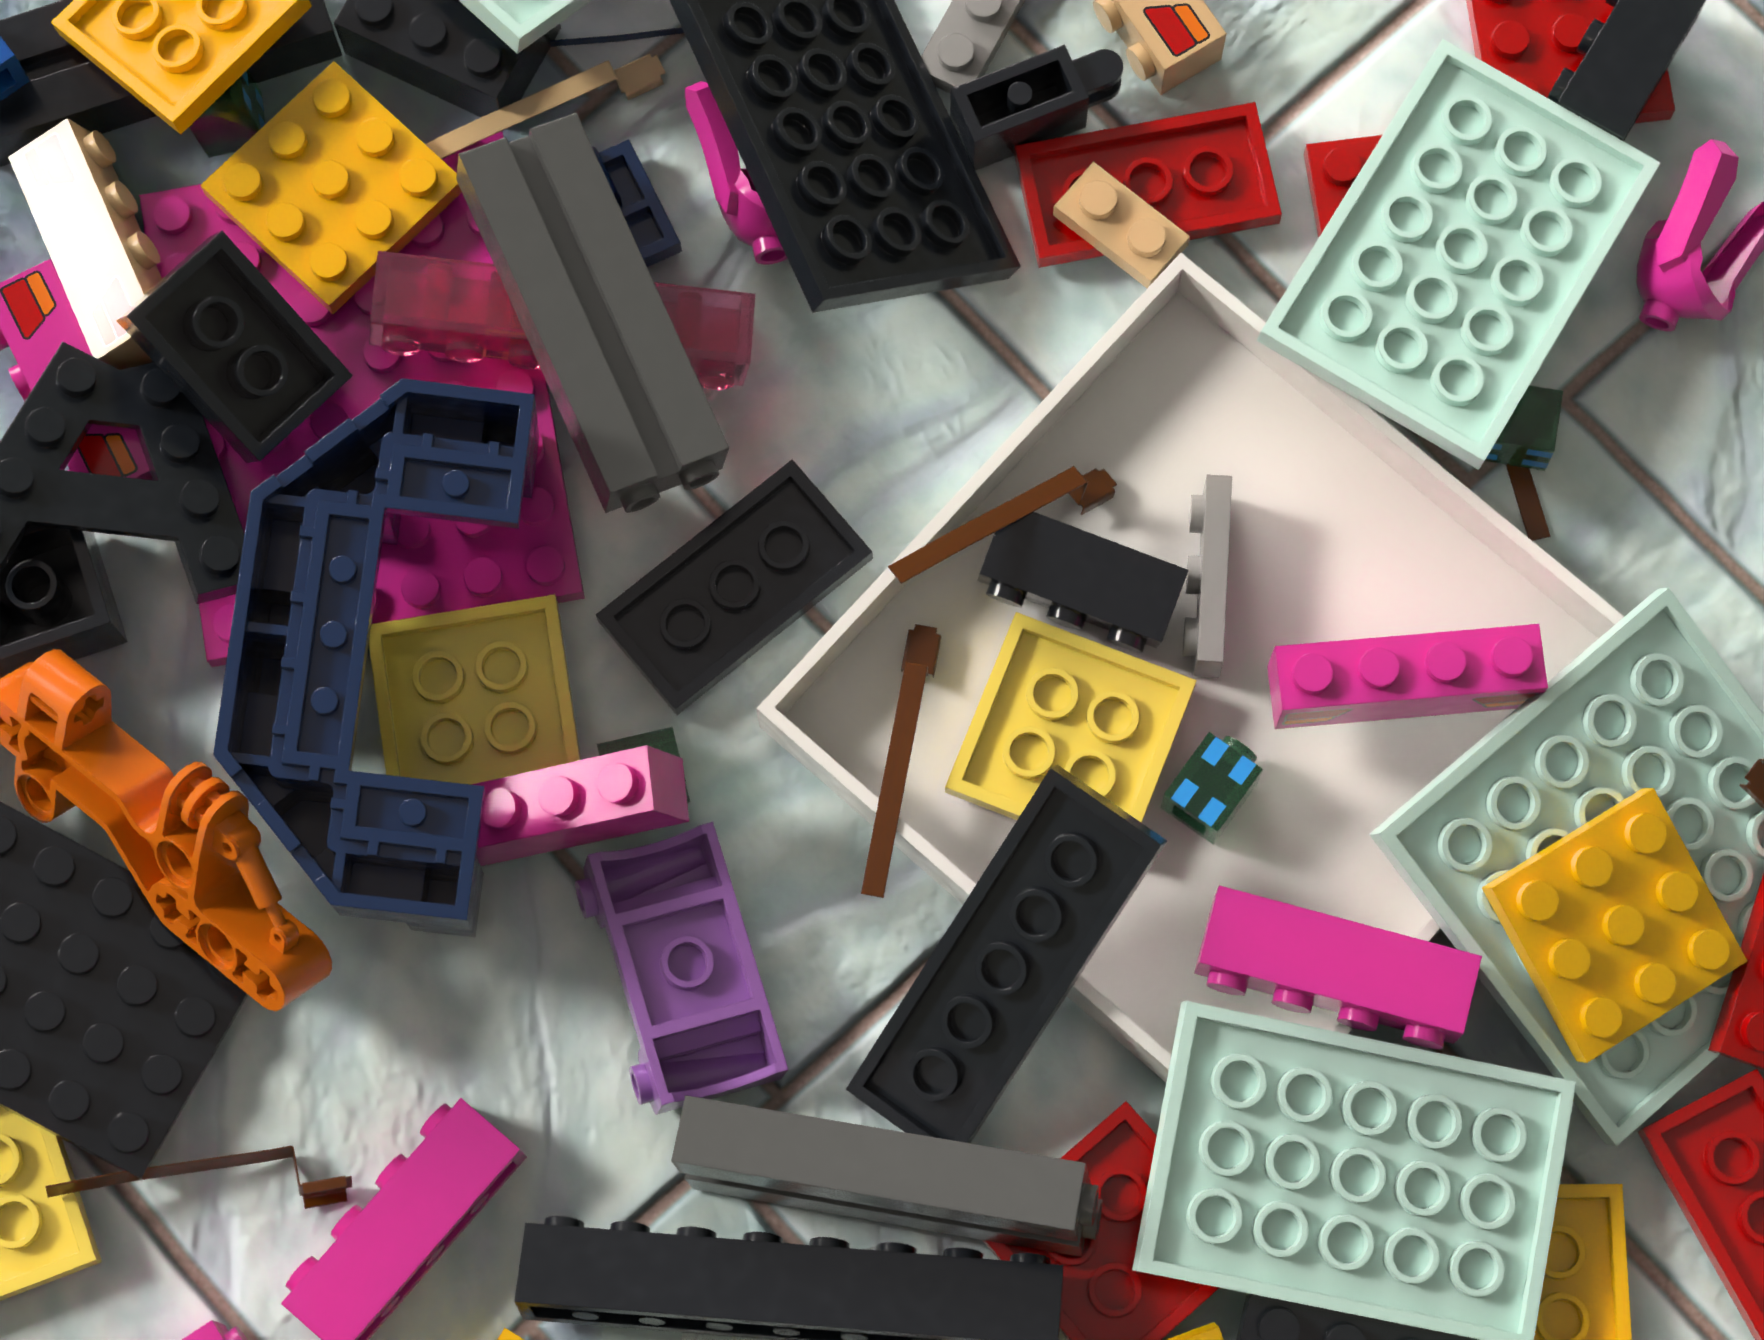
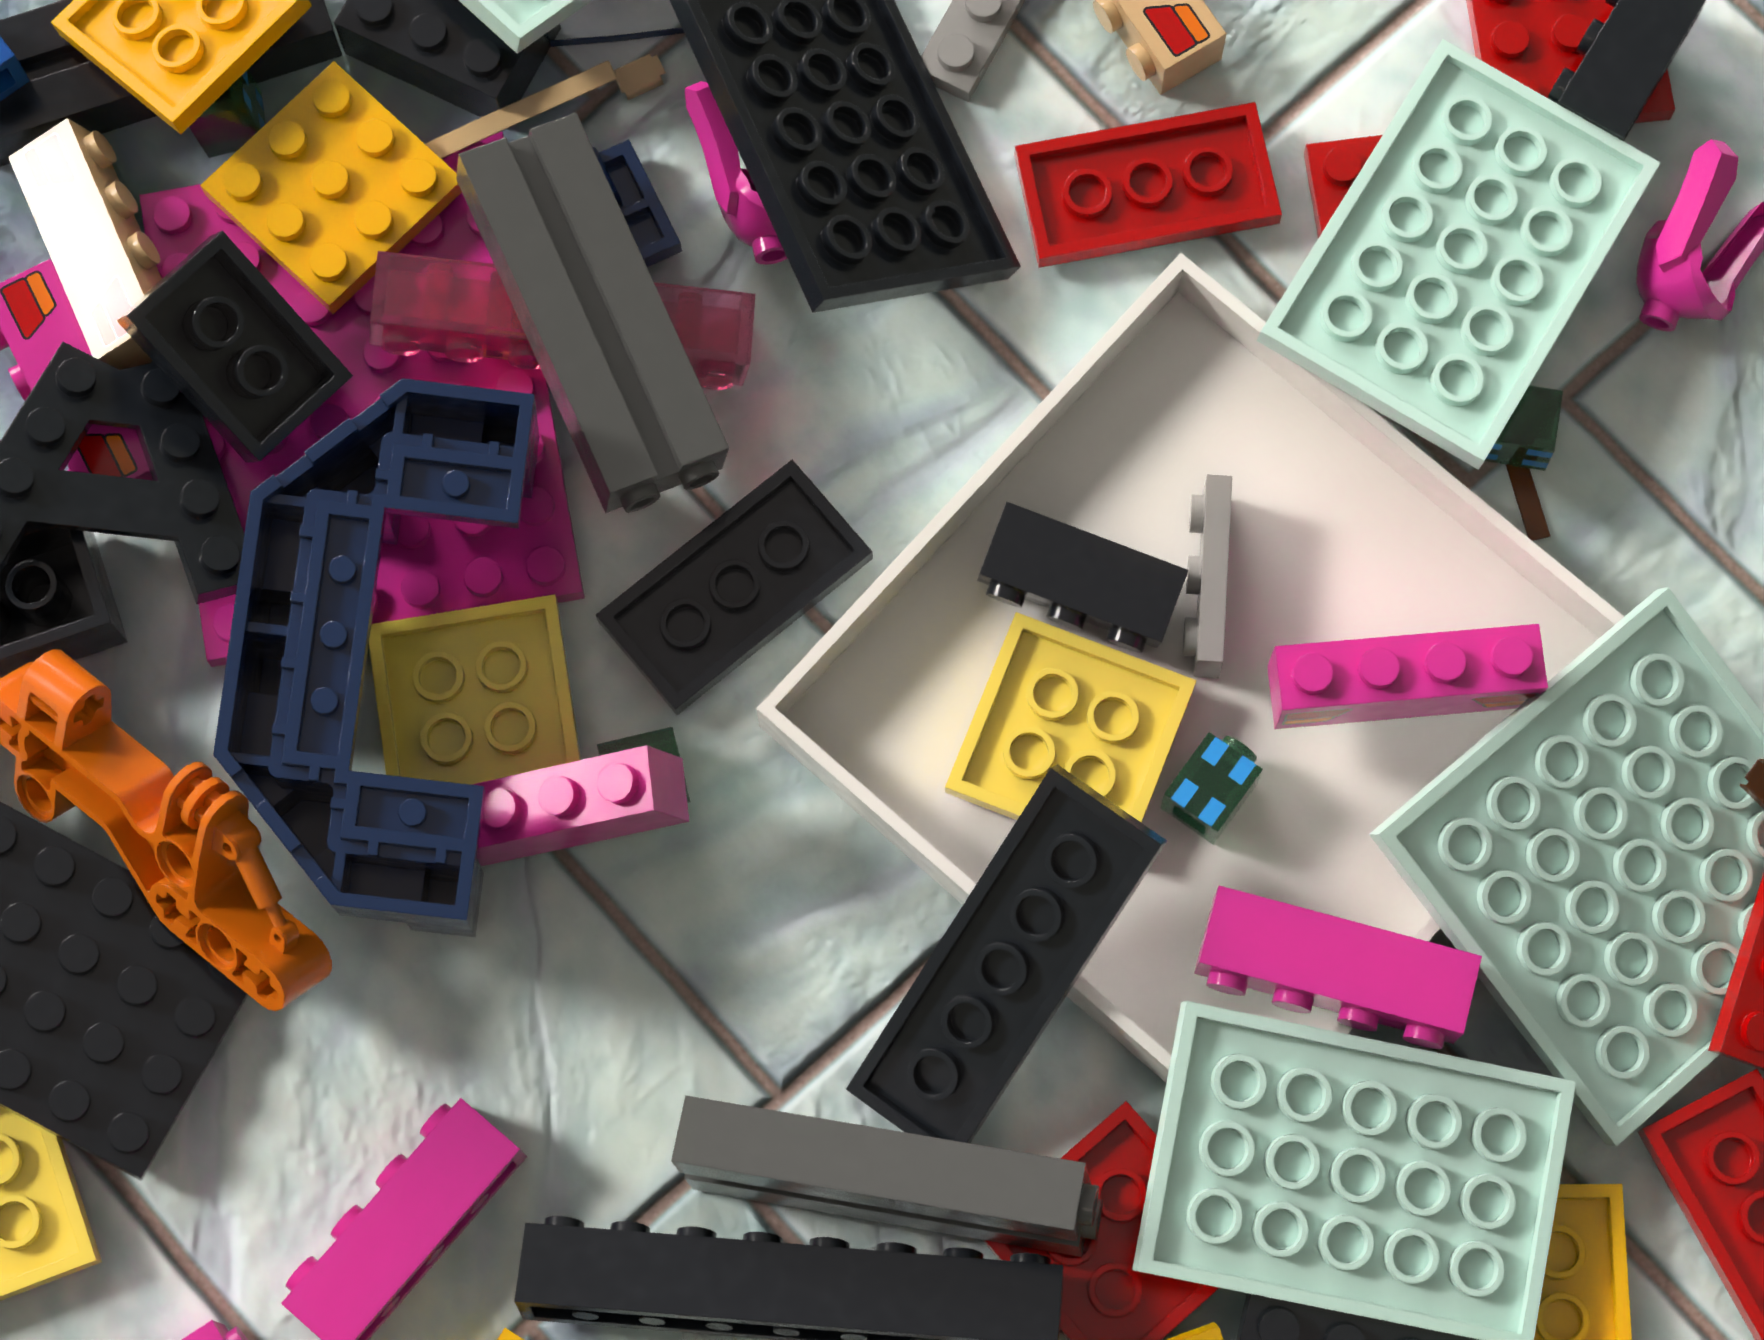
reddish brown piece [45,1146,352,1209] -> none
medium lavender piece [575,822,789,1115] -> none
reddish brown piece [861,624,942,898] -> none
reddish brown piece [888,466,1117,584] -> none
black brick [950,45,1123,171] -> none
tan plate [1053,161,1190,288] -> none
yellow plate [1482,788,1747,1063] -> none

